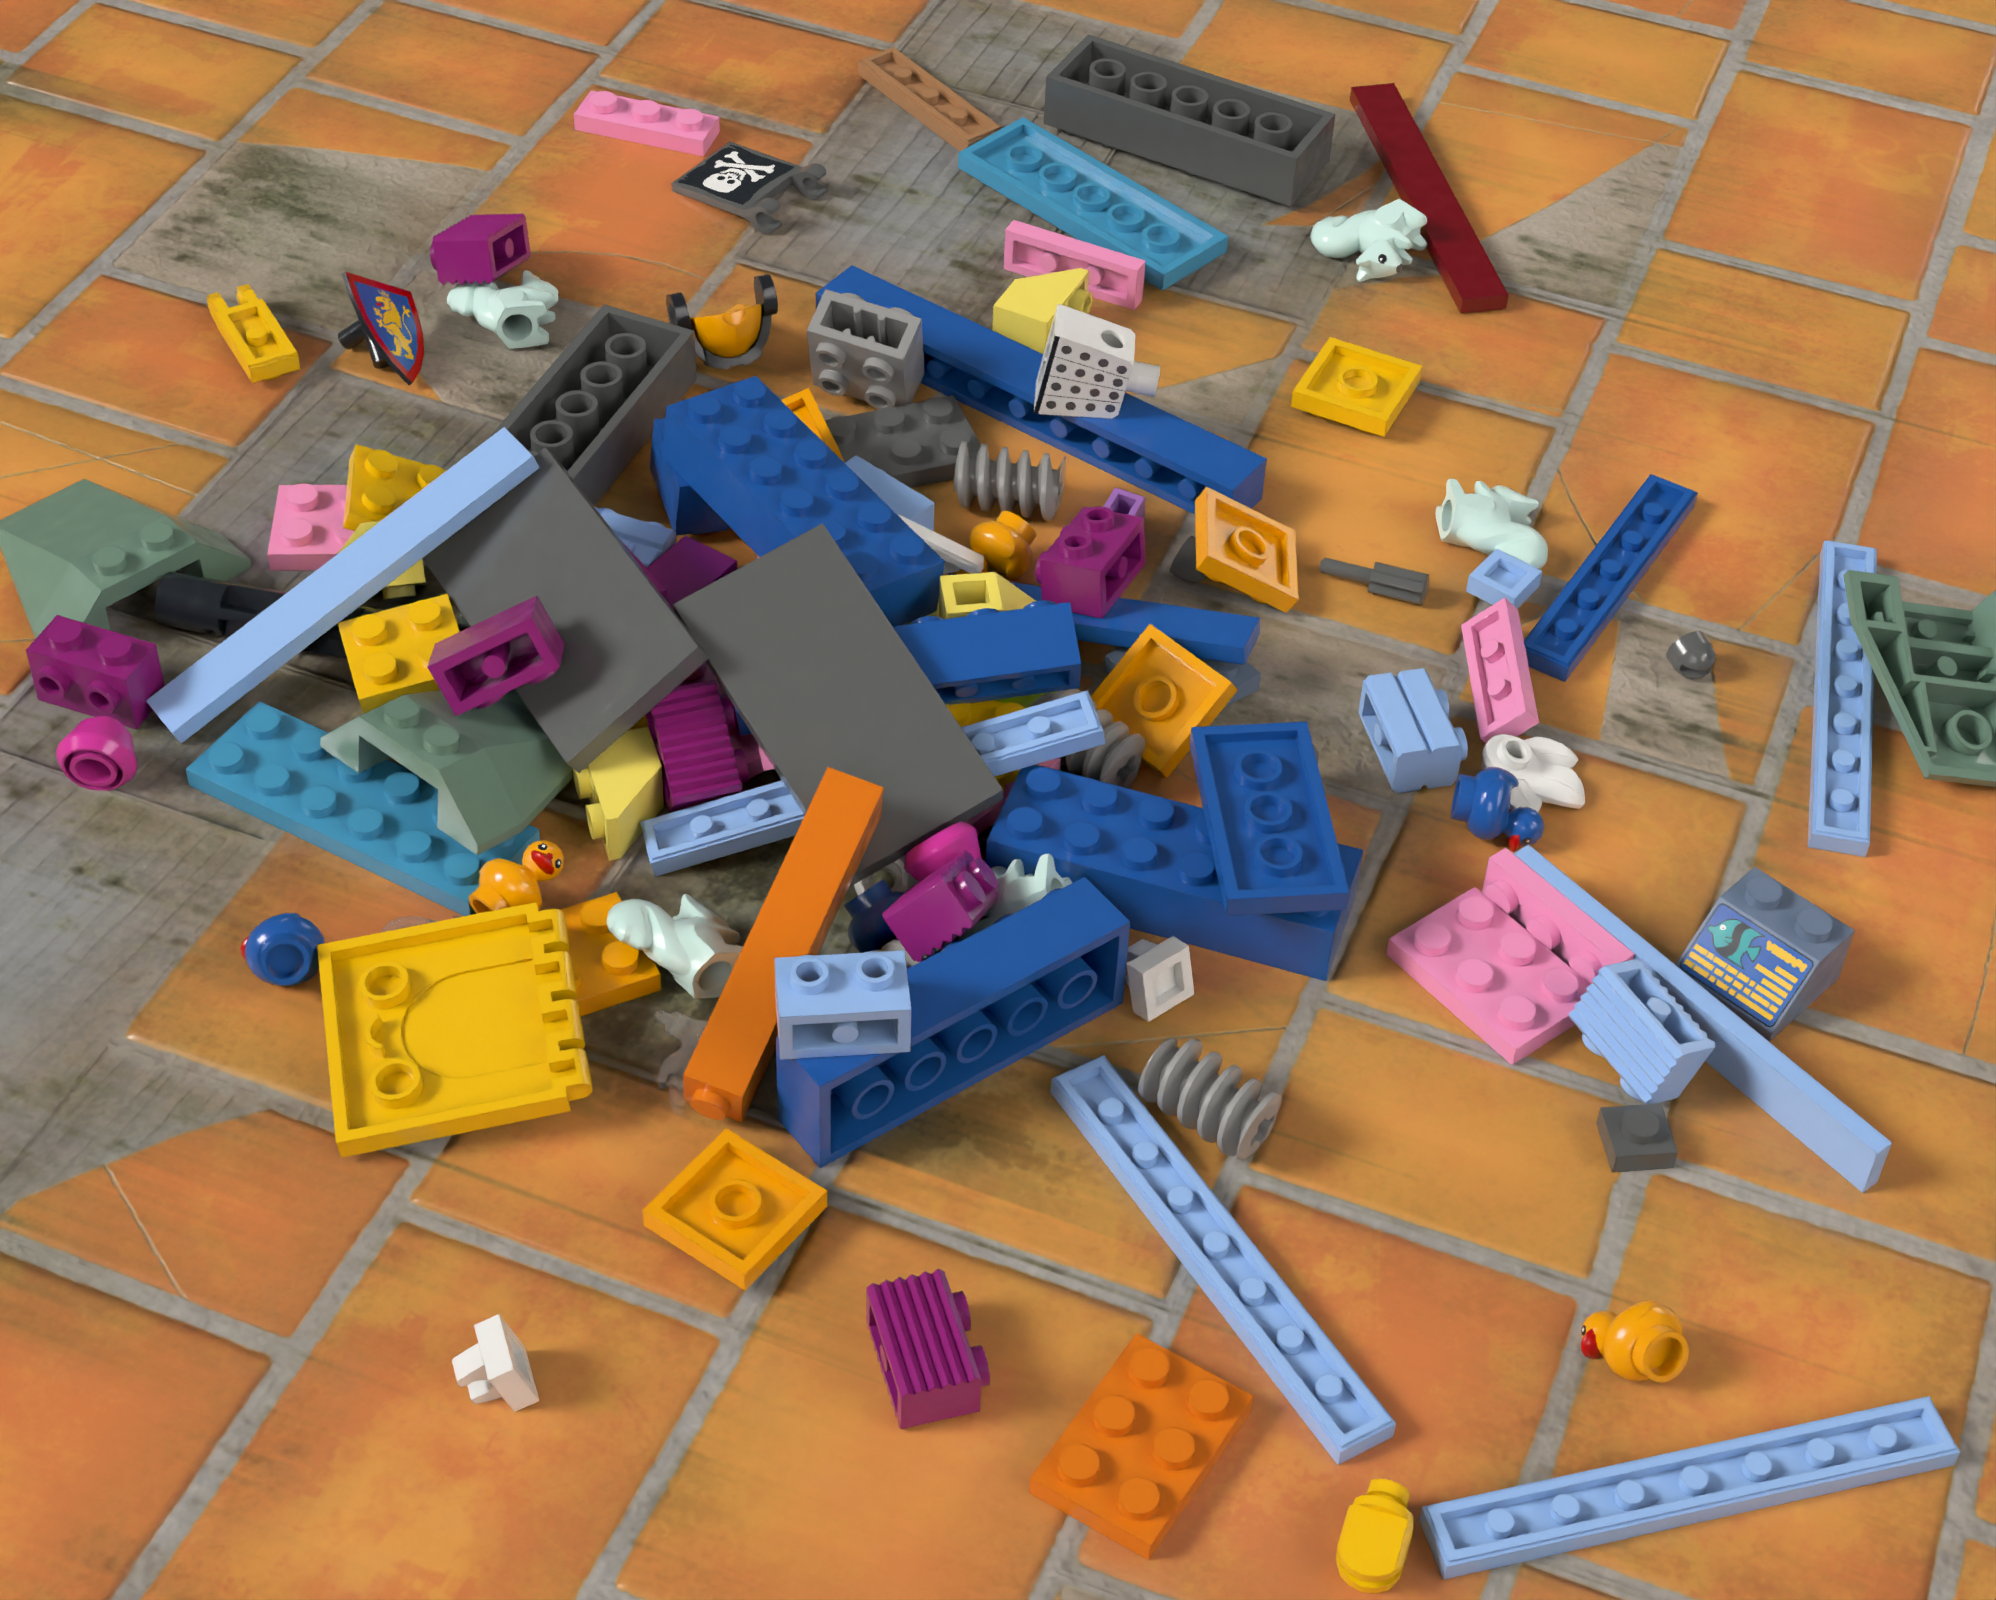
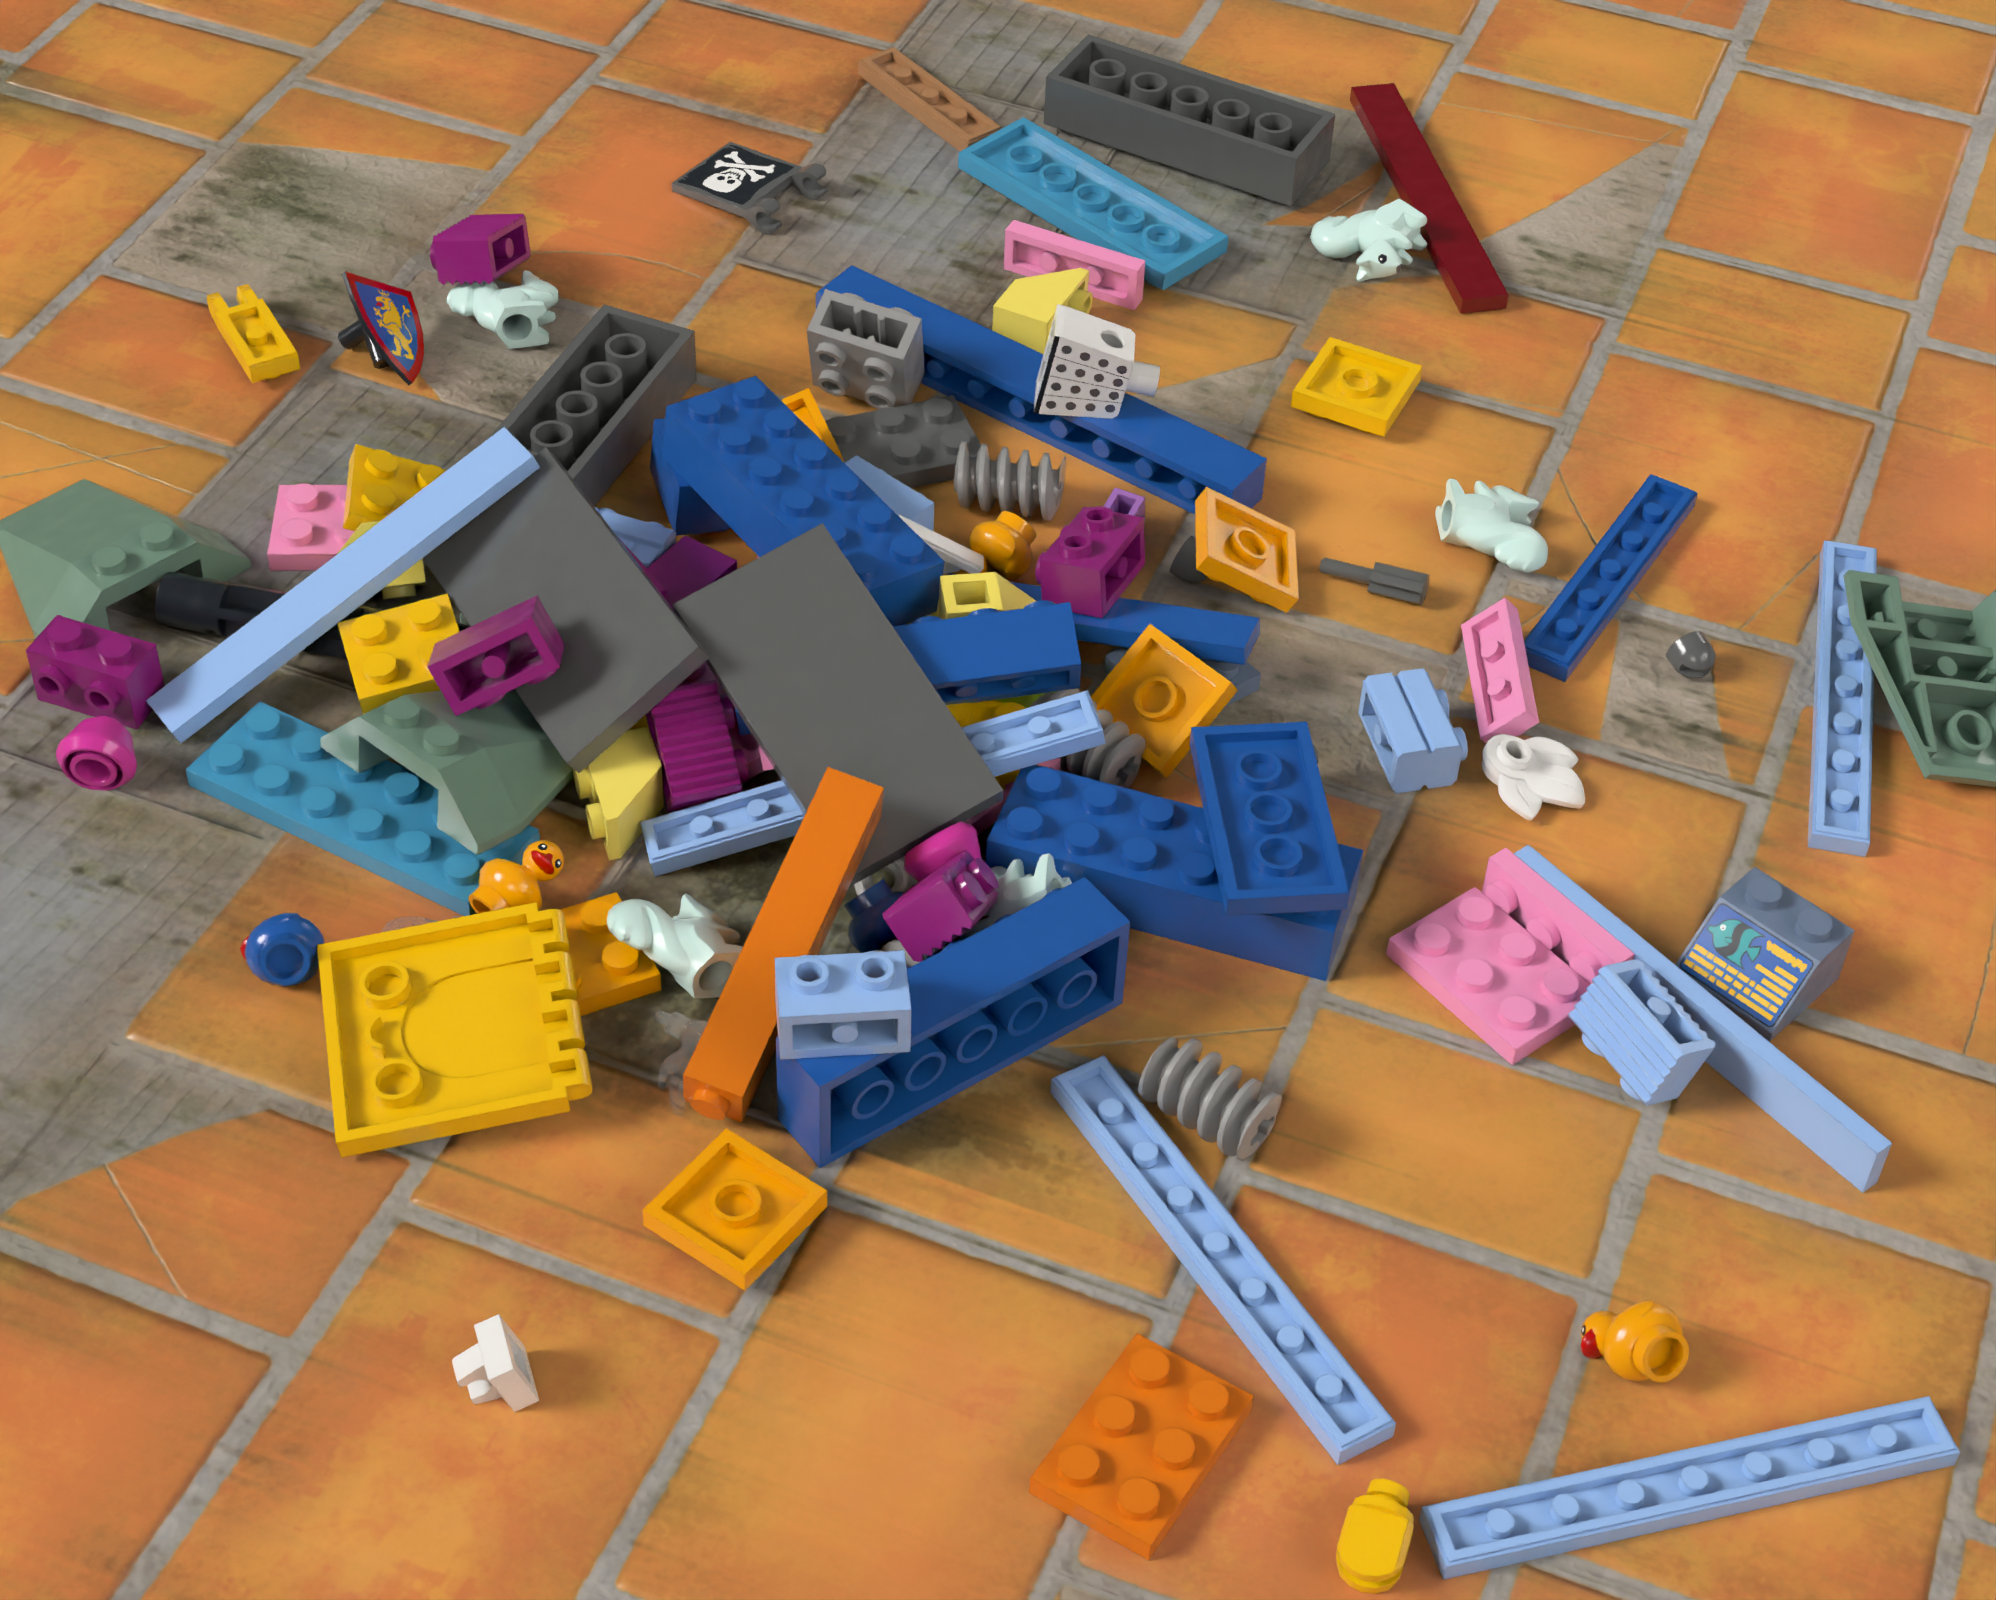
bright pink plate [574,90,720,157] -> none
cap [666,274,778,369] -> none
magenta brick [866,1269,990,1429] -> none
white tile [1125,936,1194,1022] -> none
blue animal [1451,767,1544,852] -> none
light blue plate [1466,548,1542,609] -> none
dark grey plate [1596,1103,1678,1173] -> none

